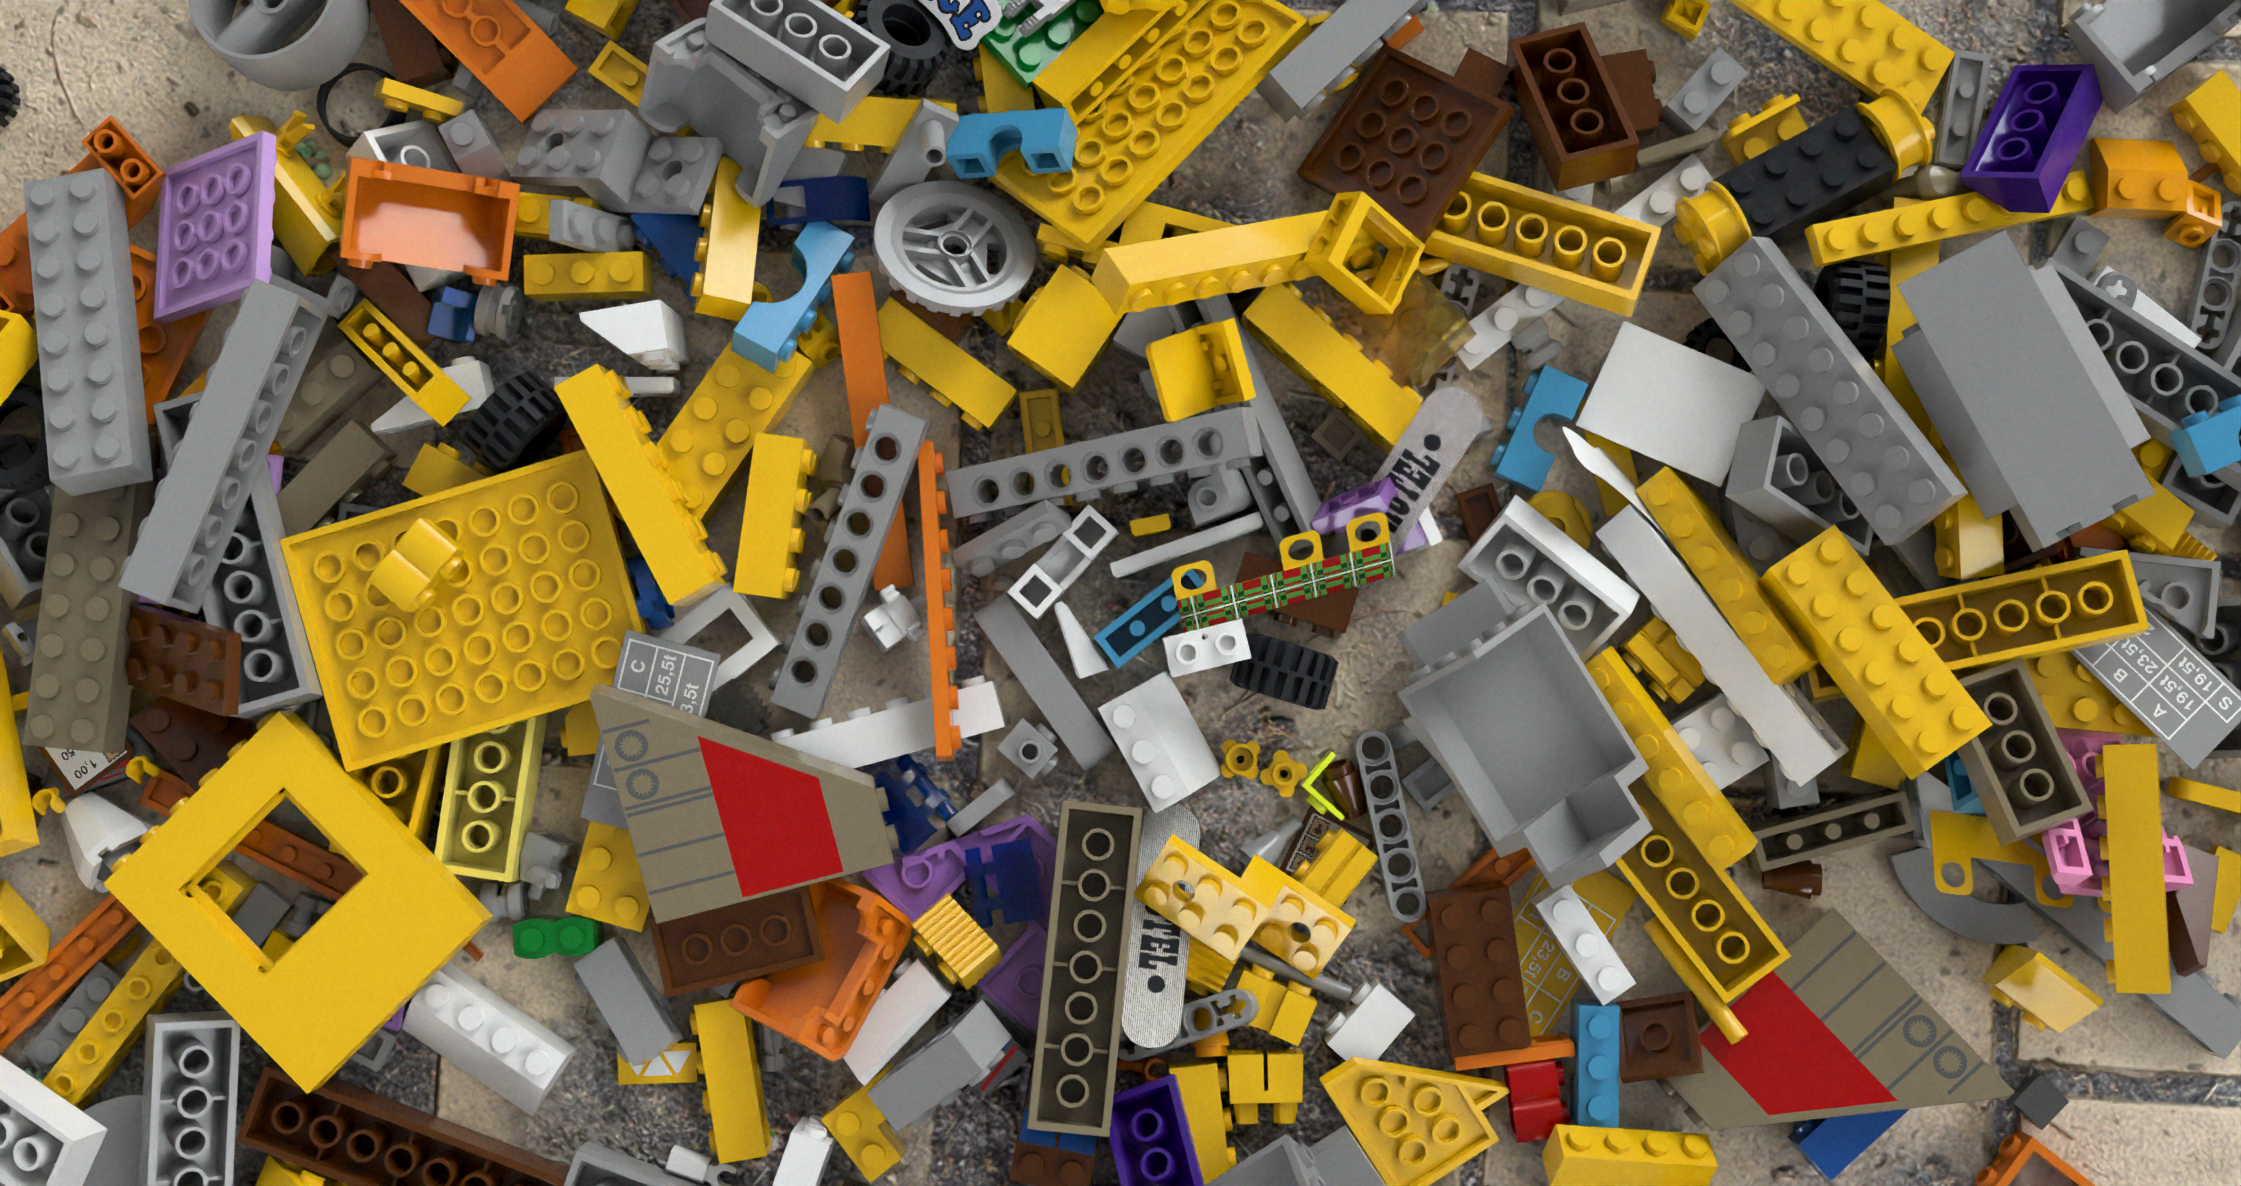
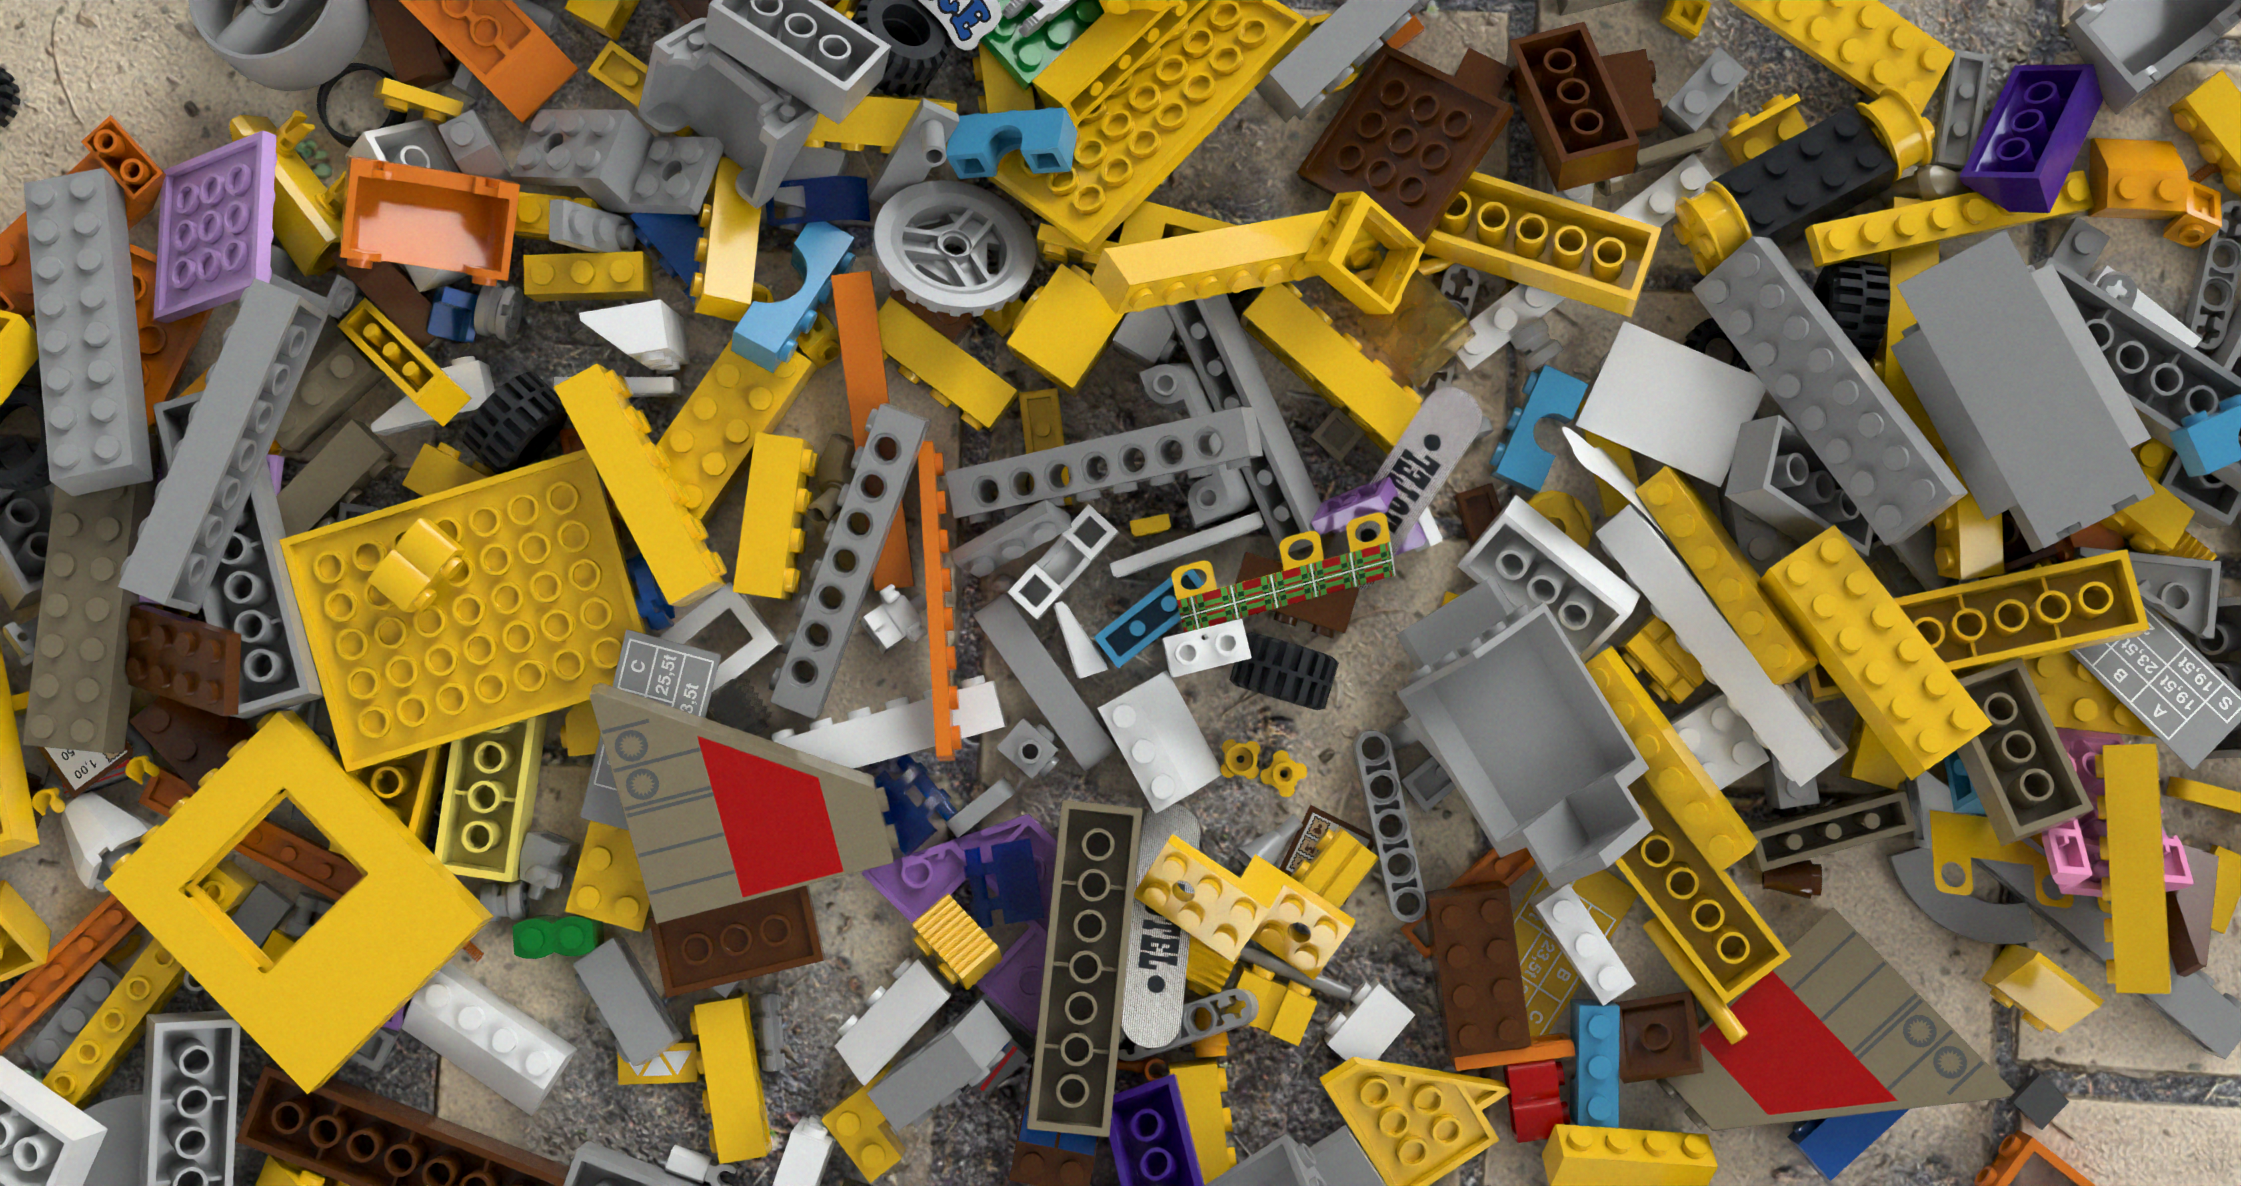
orange windscreen [729,877,912,1061] -> none
yellow bracket [1145,318,1256,422] -> none
yellow hips [1226,1048,1304,1124] -> none
neon yellow bracket [1299,750,1345,821] -> none
reddish brown cone [1321,758,1367,820] -> none

